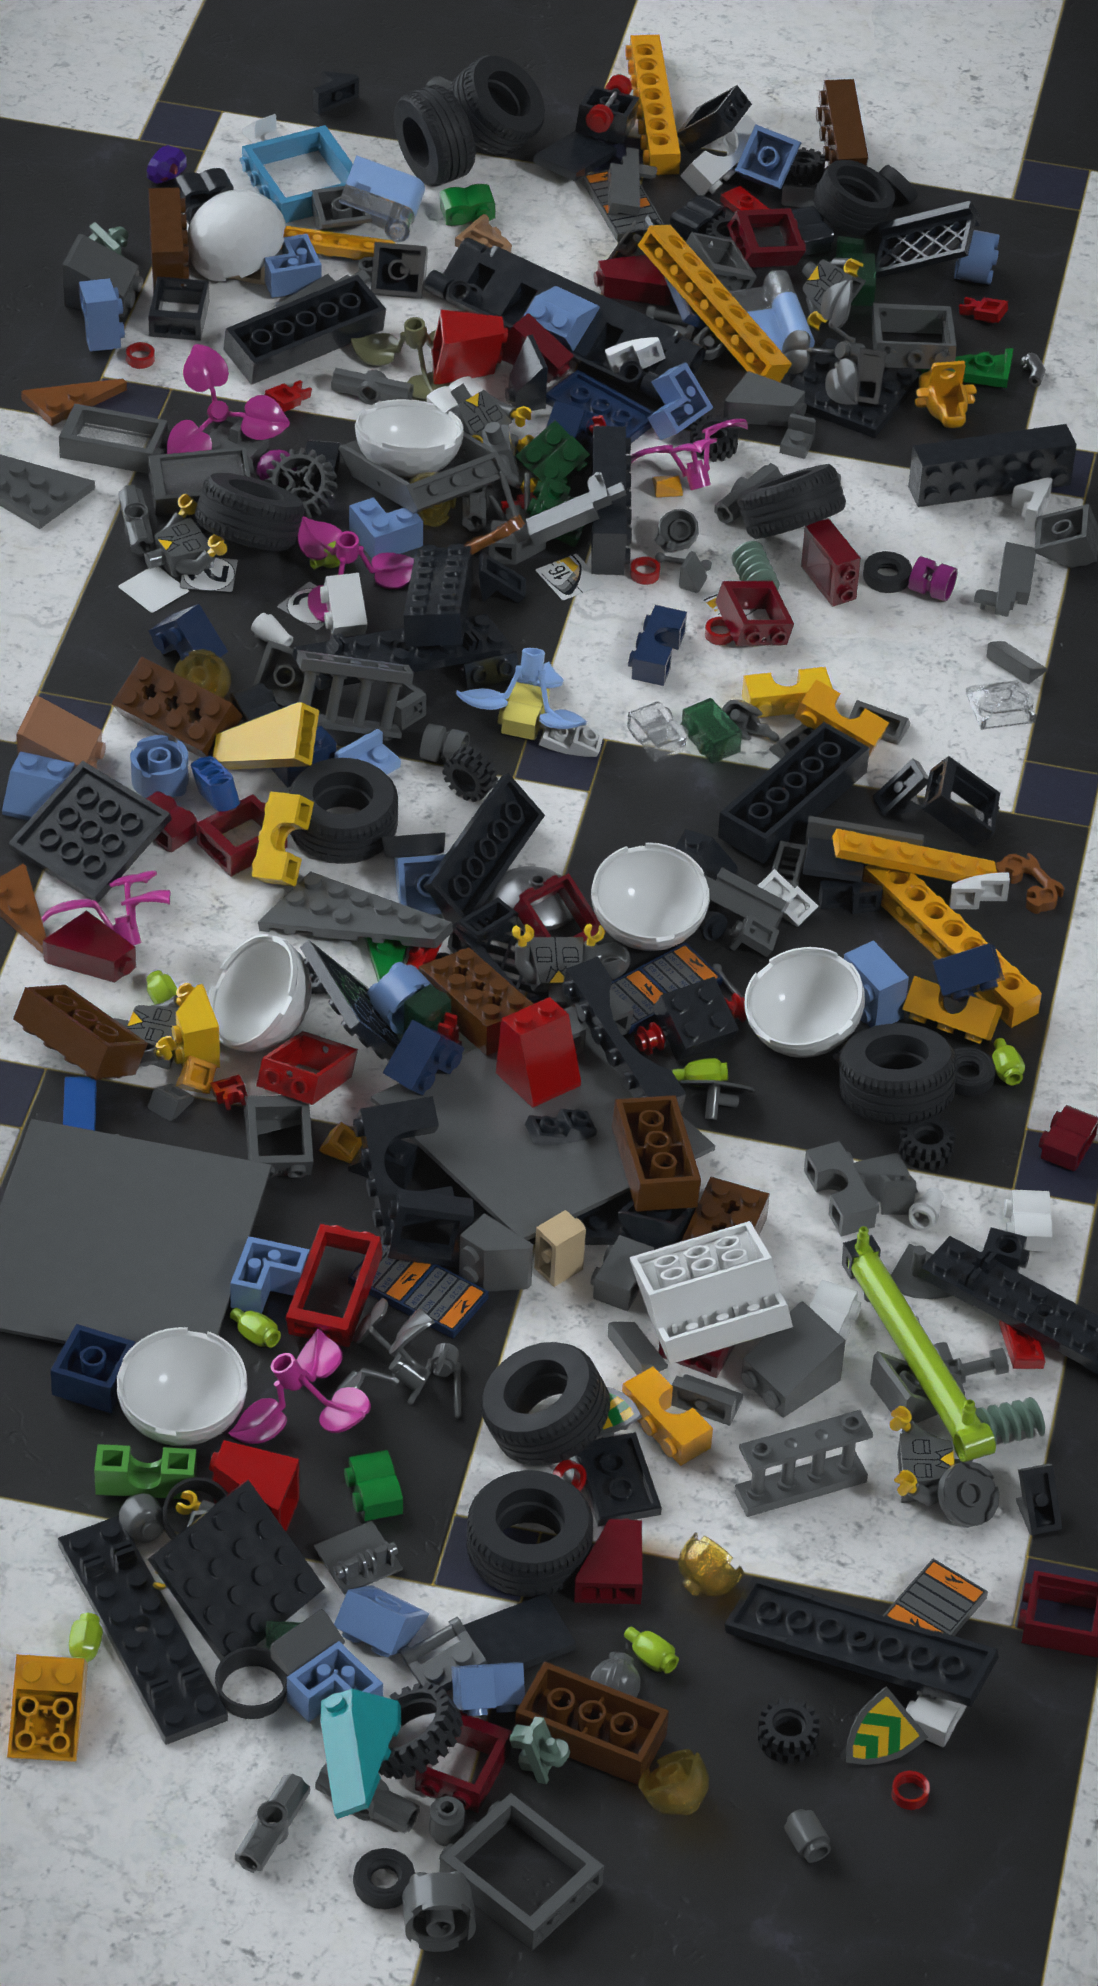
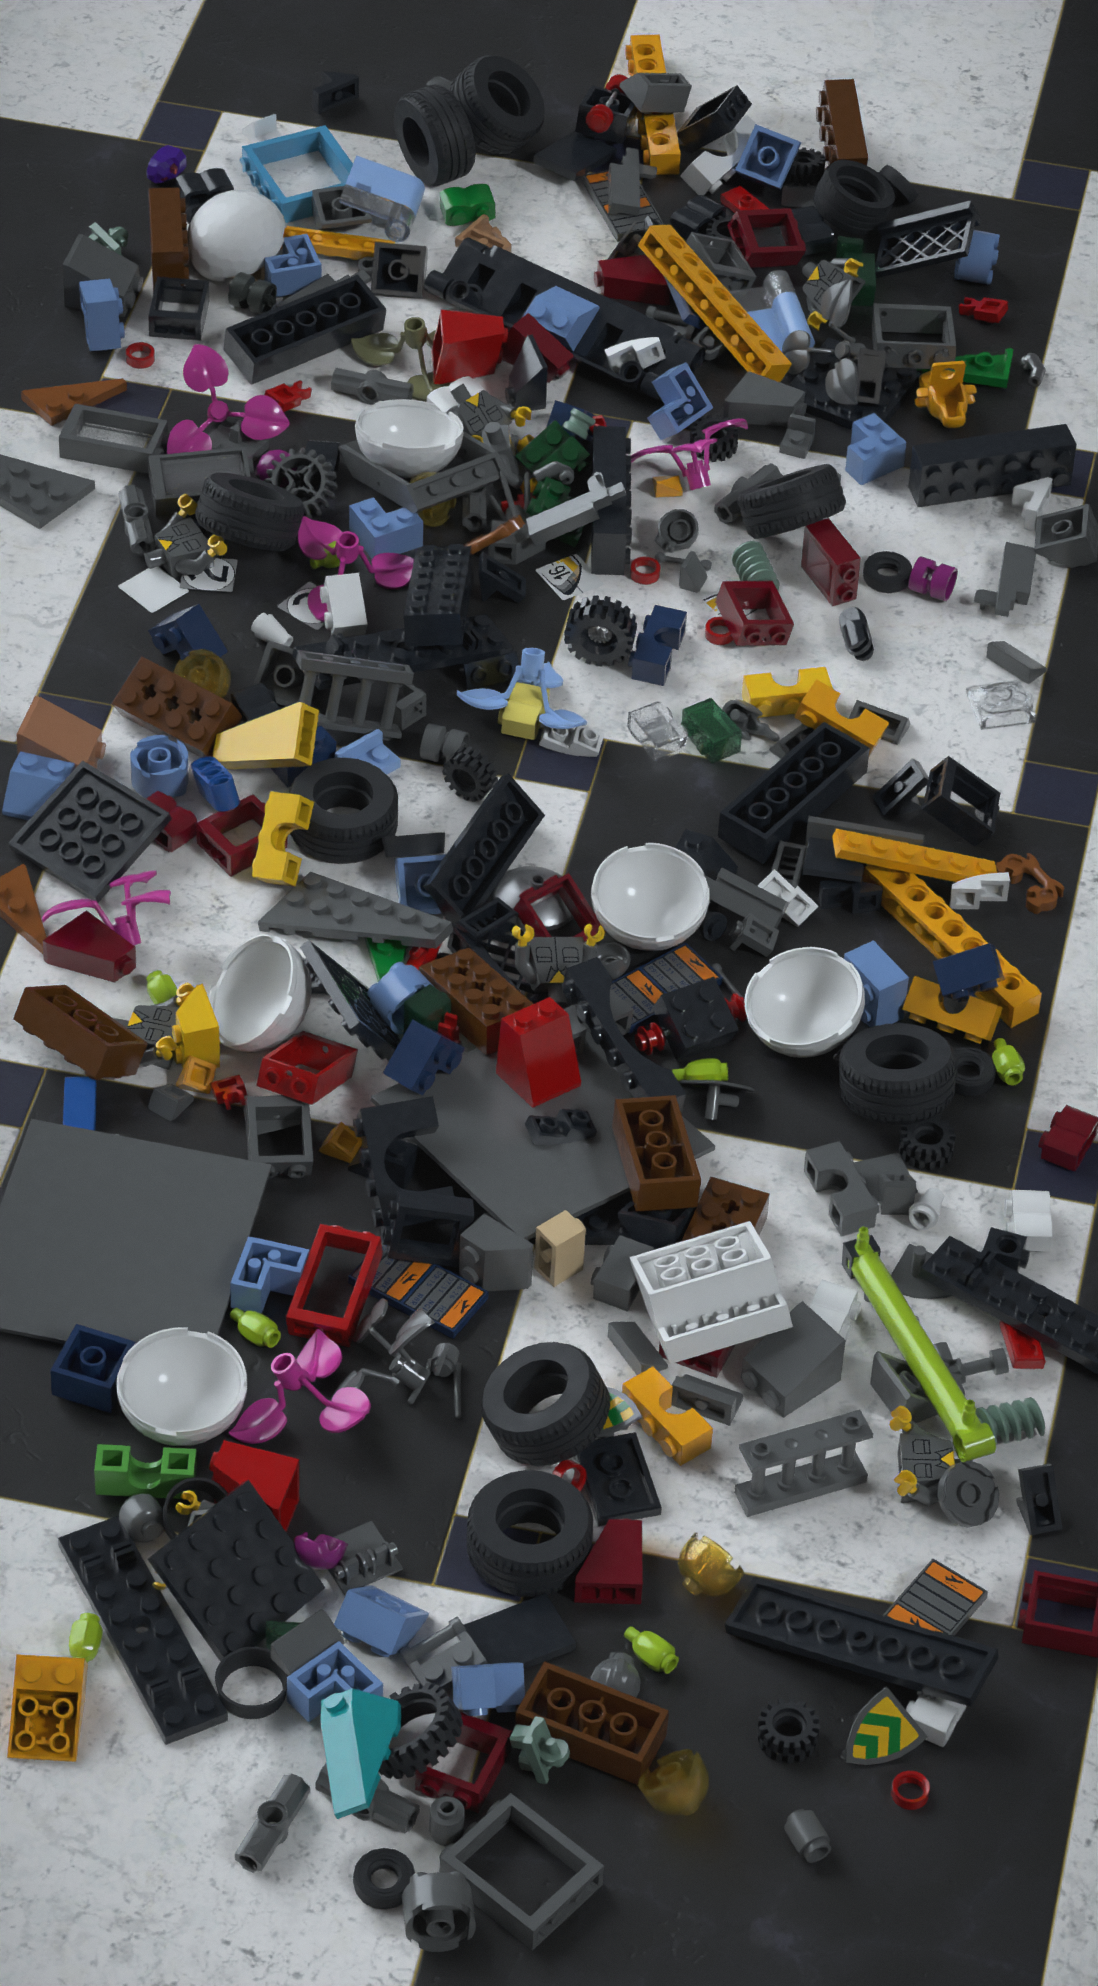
green brick [344,1450,403,1521] -> none
dark blue tile [546,370,654,443] -> none
none -> pearl dark grey wheel [228,272,277,315]
none -> magenta hair [293,1532,348,1570]
none -> dark grey arm [533,461,574,485]
none -> sand green wheel [562,408,596,439]
none -> black bush [564,595,637,667]
none -> dark grey slope [619,73,692,114]
none -> black arm [839,607,874,661]
none -> medium blue brick [845,413,906,485]

